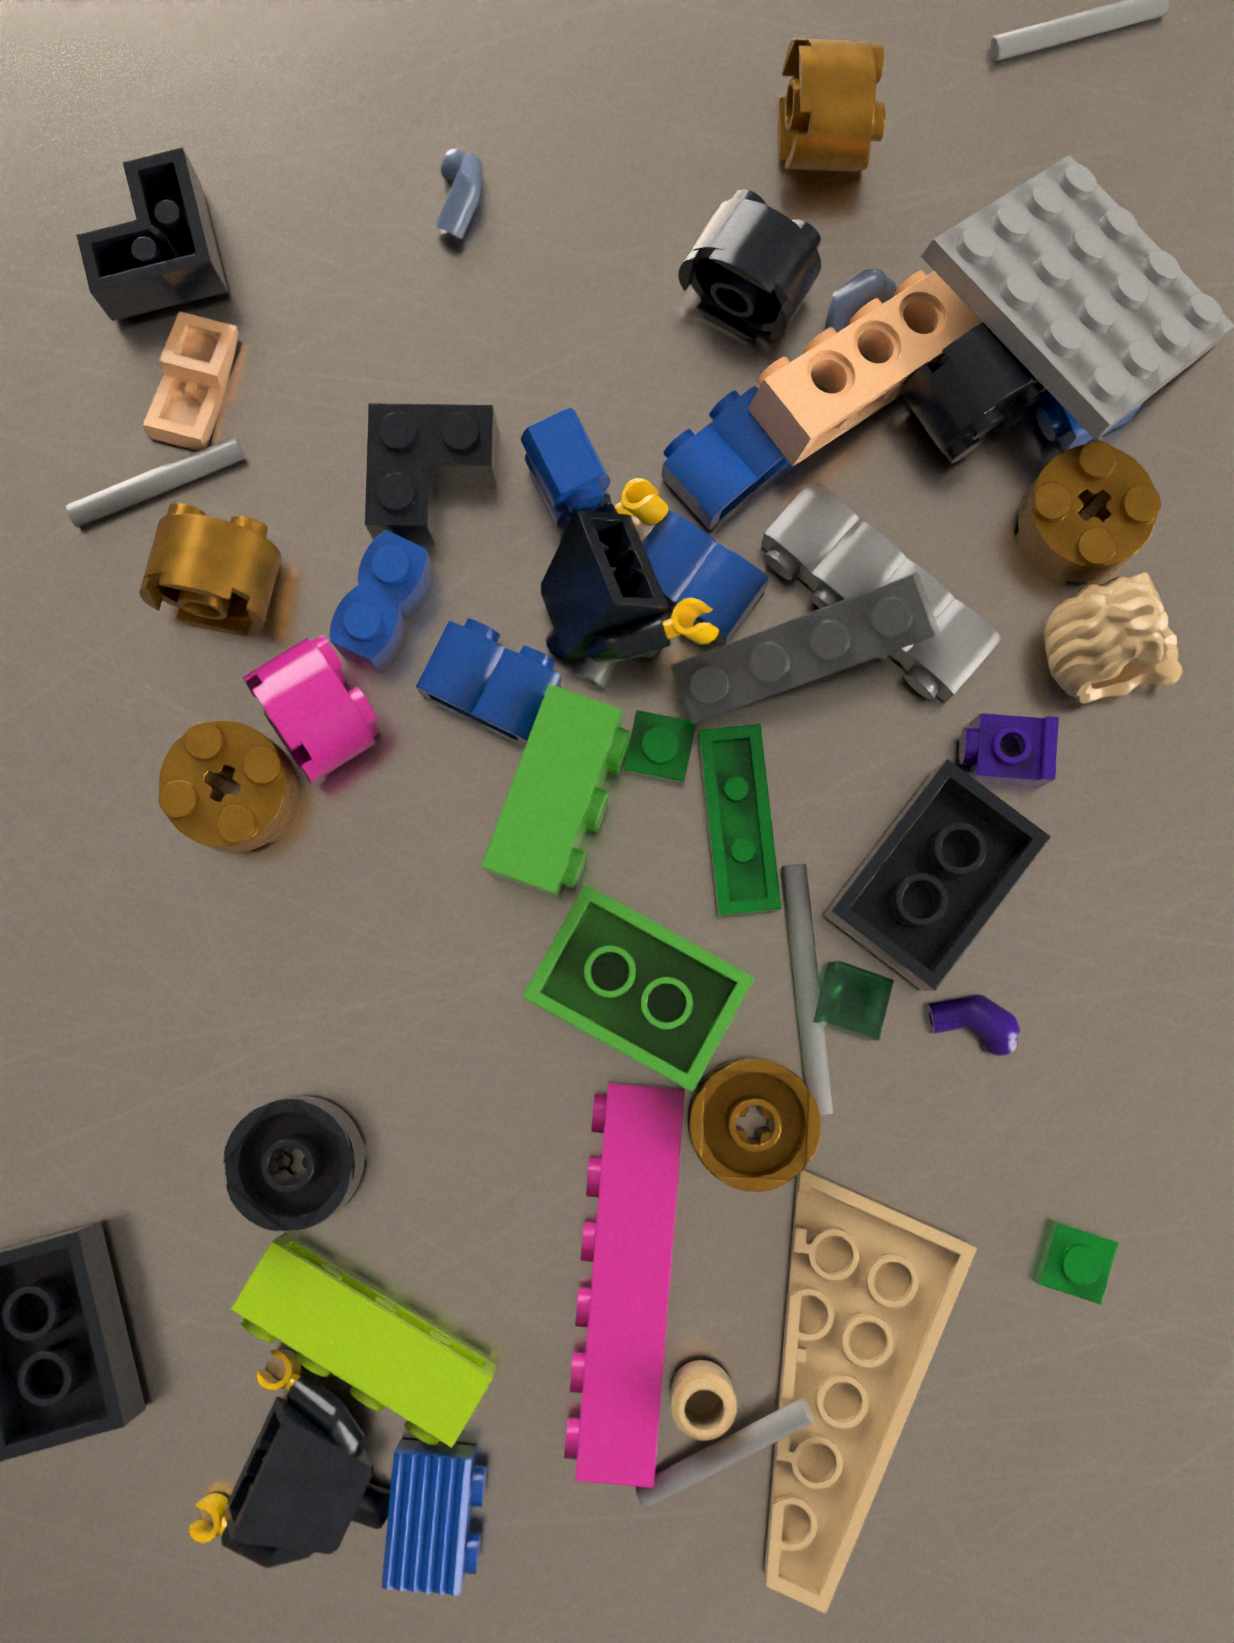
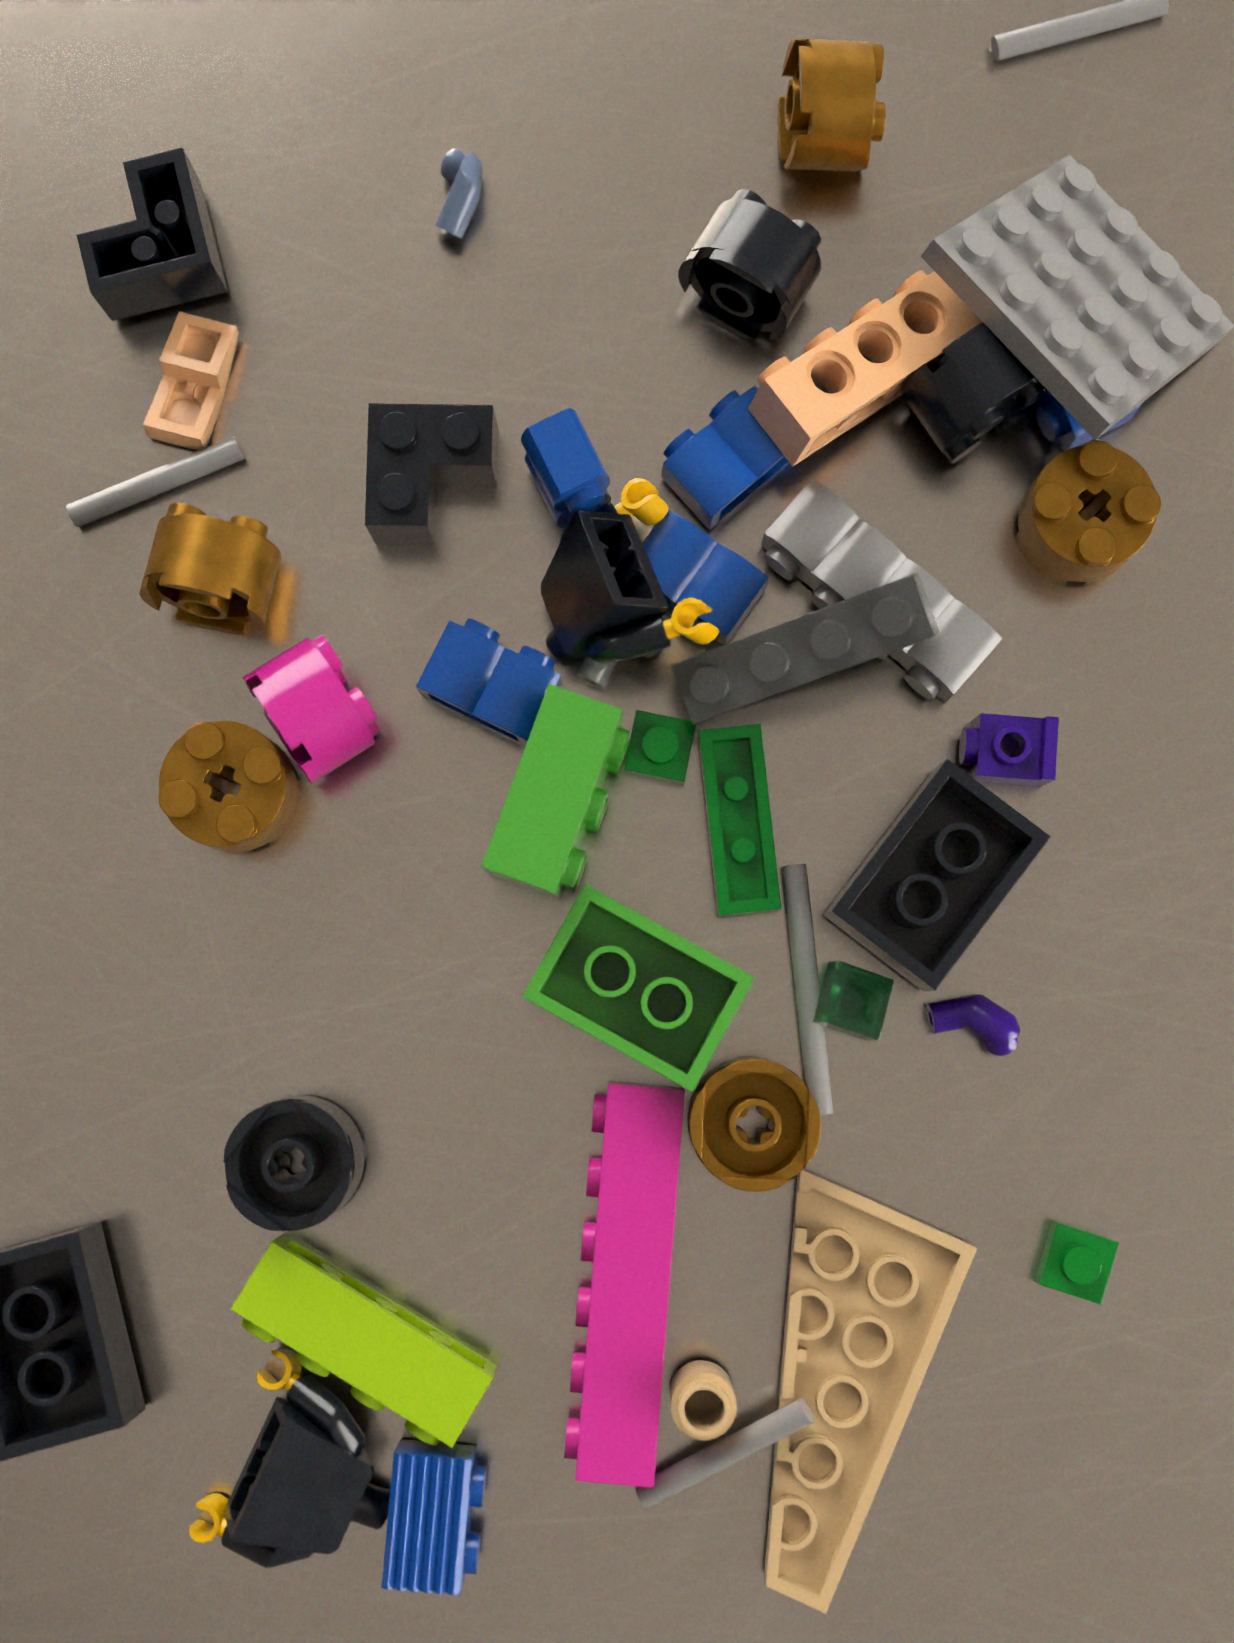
blue brick [330,530,434,674] -> none
sand blue arm [824,269,896,332] -> none
tan hair [1044,572,1183,704] -> none

